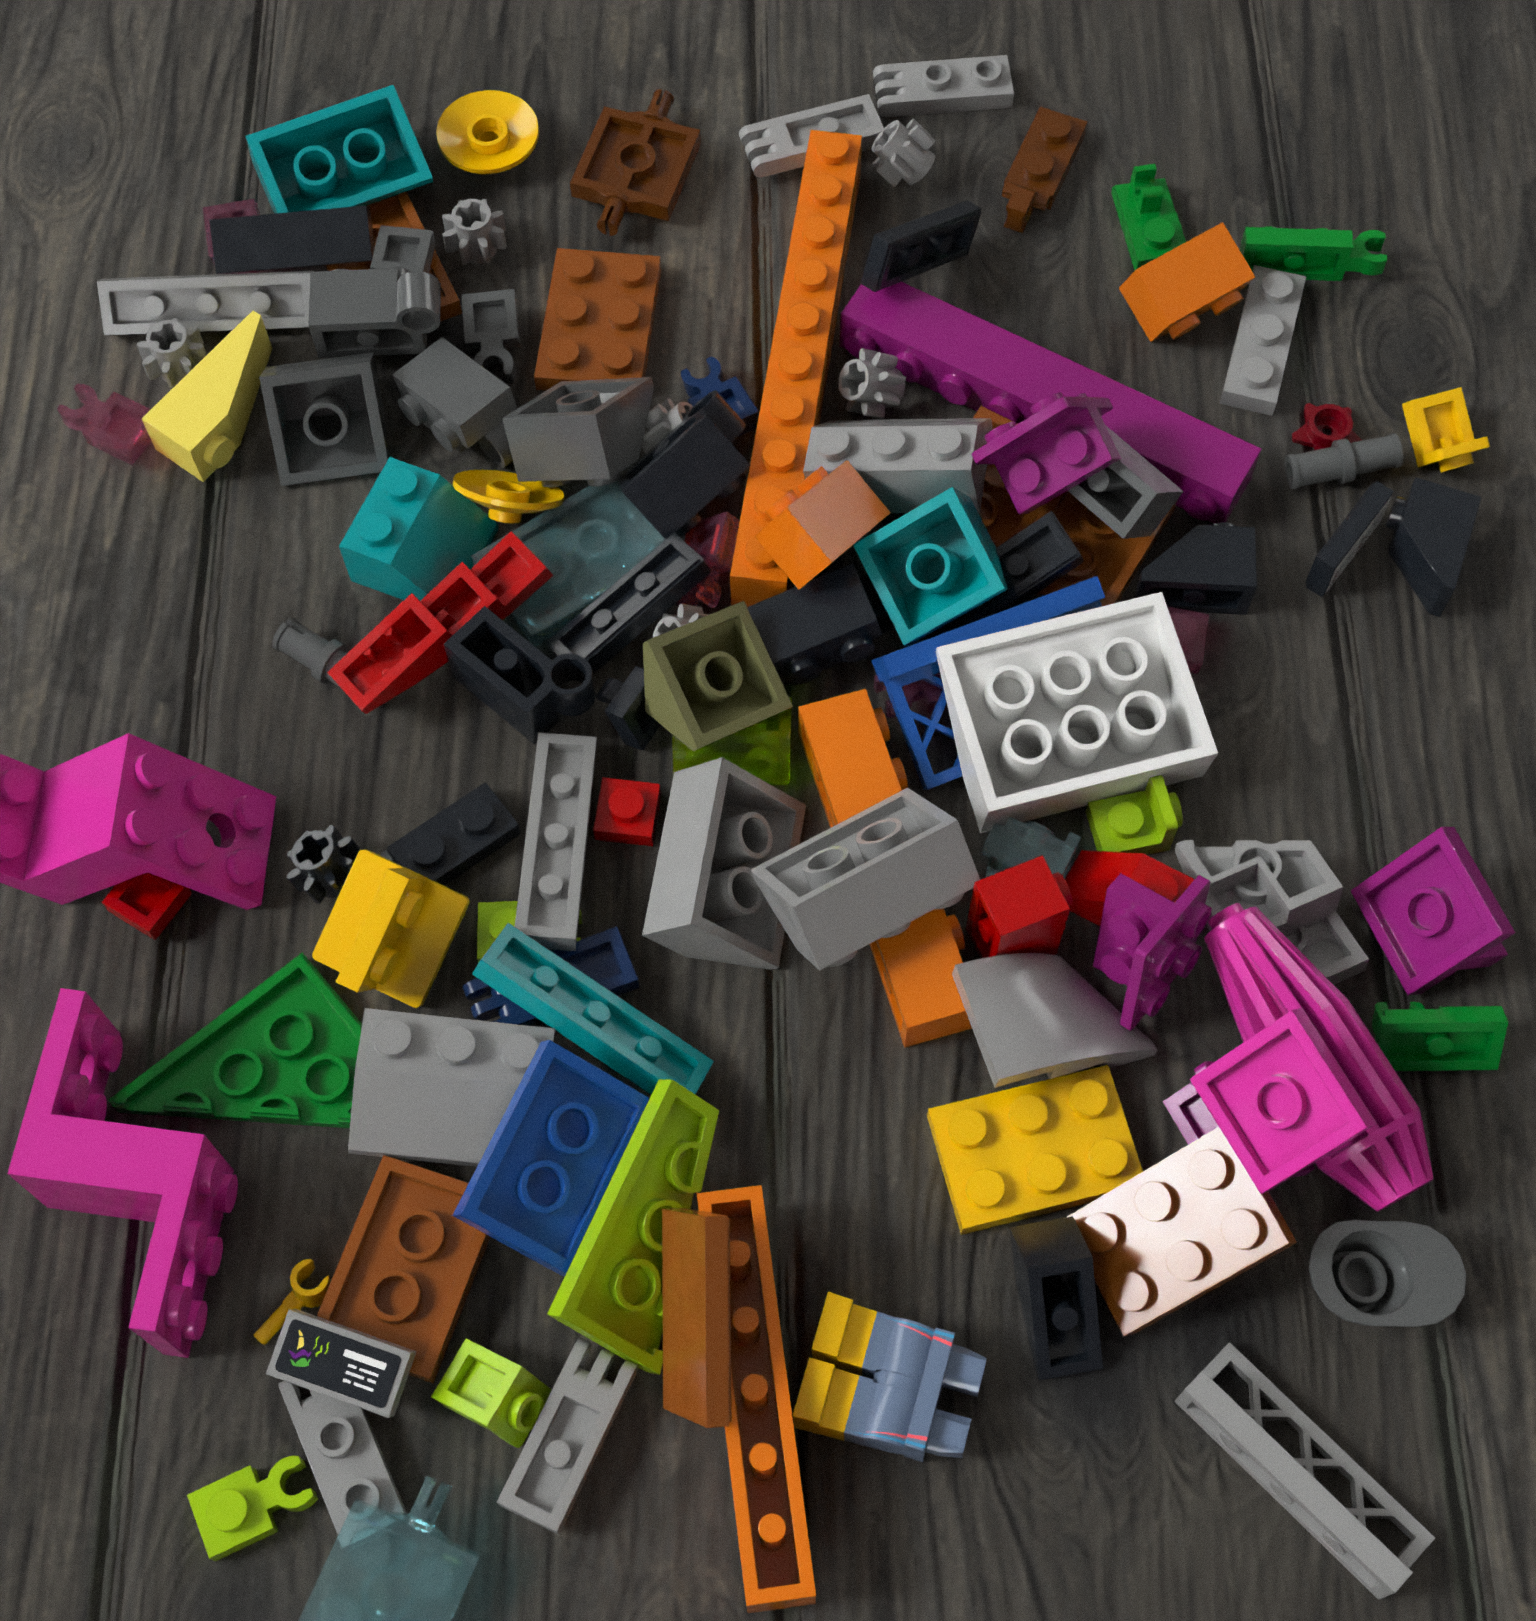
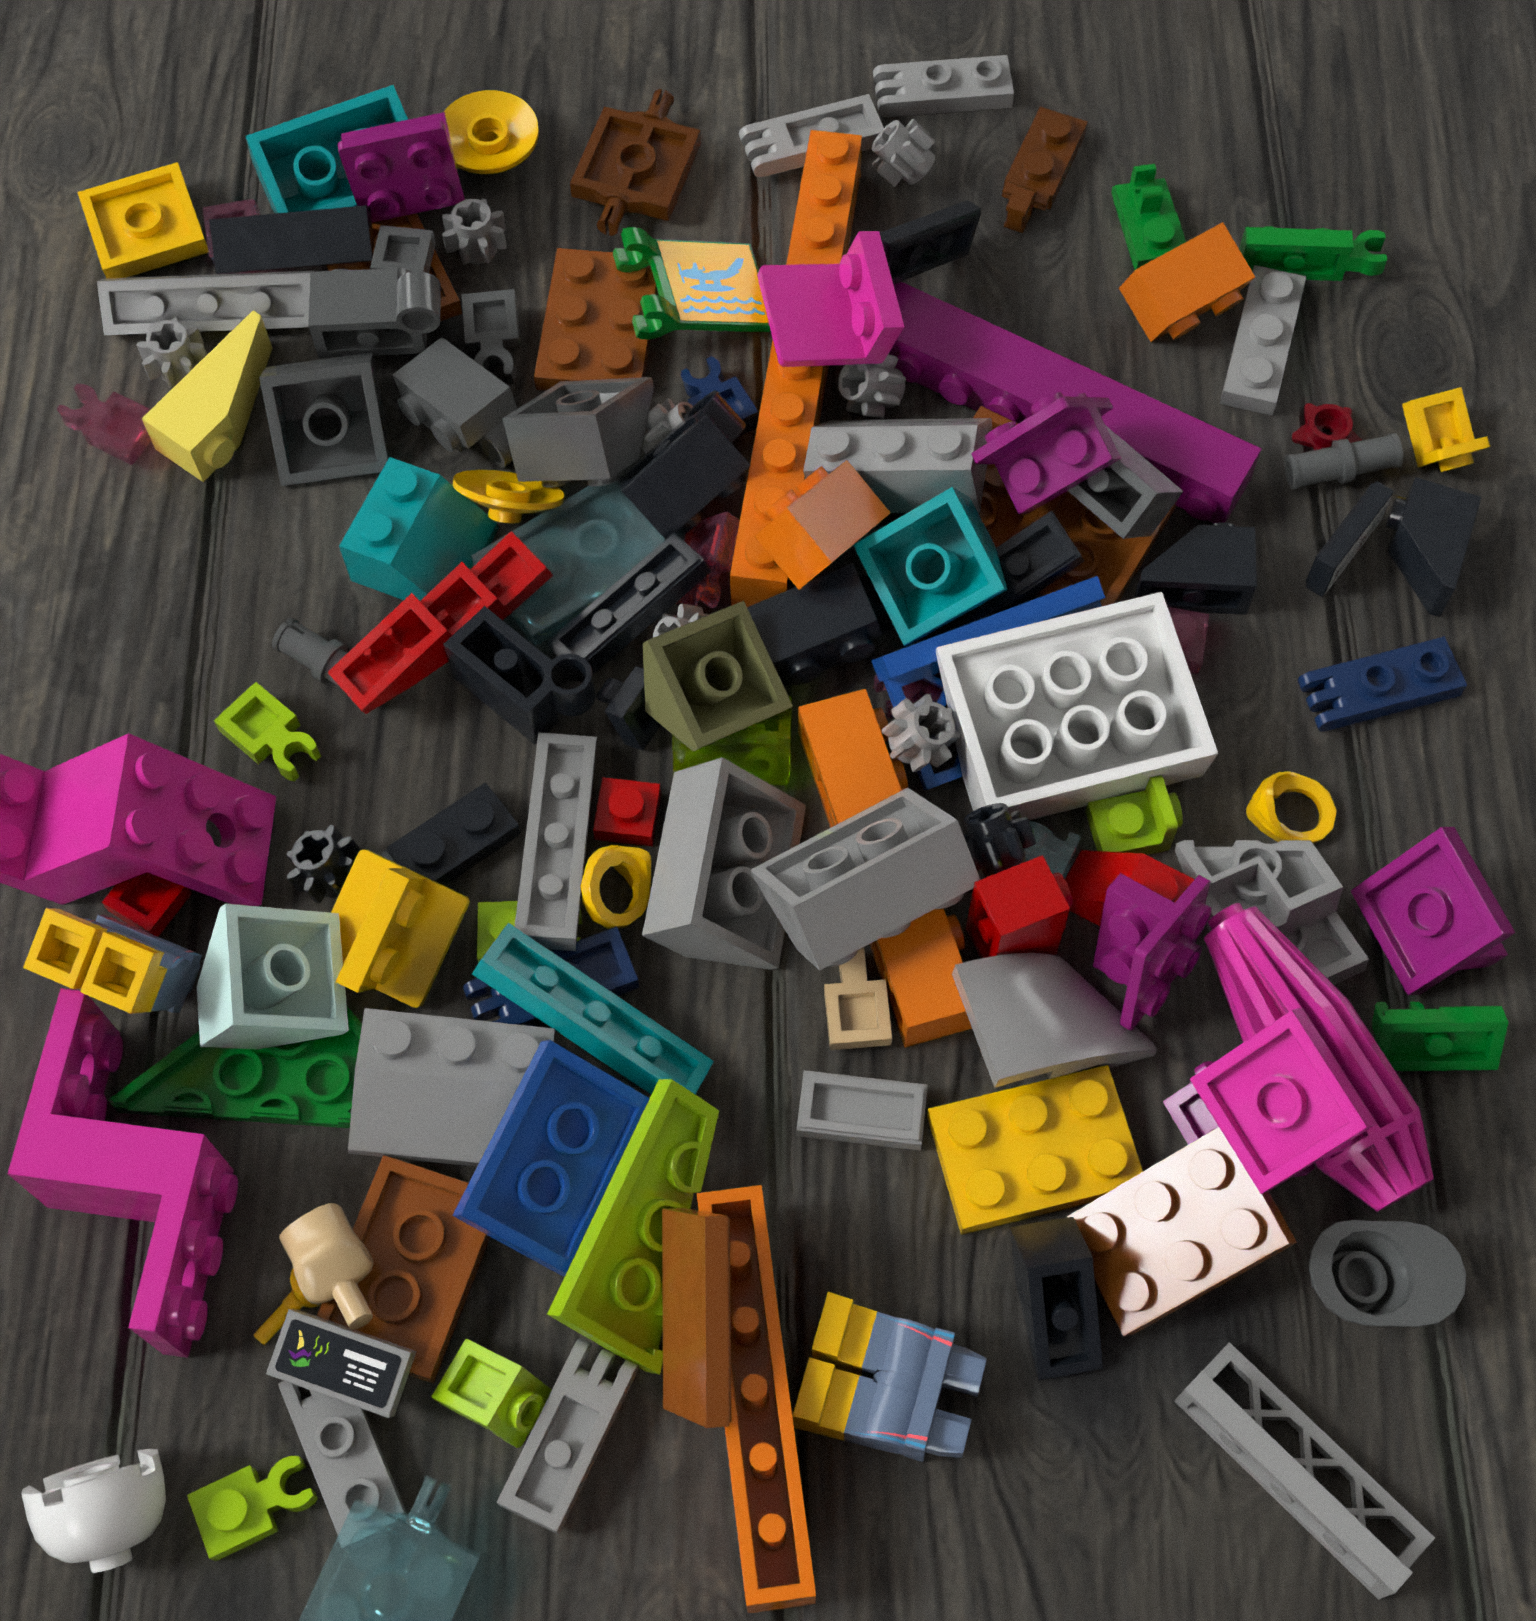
none -> white cylinder [21,1449,166,1573]
none -> yellow hips [23,908,202,1014]
none -> yellow plate [77,162,209,279]
none -> light aqua slope [197,904,349,1049]
none -> lime plate [214,682,321,782]
none -> tan piece [279,1203,373,1330]
none -> magenta bracket [338,112,465,223]
none -> yellow piece [581,845,651,929]
none -> flag [613,227,771,340]
none -> dark pink bracket [757,231,905,367]
none -> light grey tile [796,1070,928,1151]
none -> tan plate [824,947,892,1050]
none -> light grey gear [882,694,961,772]
none -> black gear [963,803,1037,878]
none -> yellow piece [1246,771,1337,843]
none -> dark blue hinge [1297,636,1467,732]

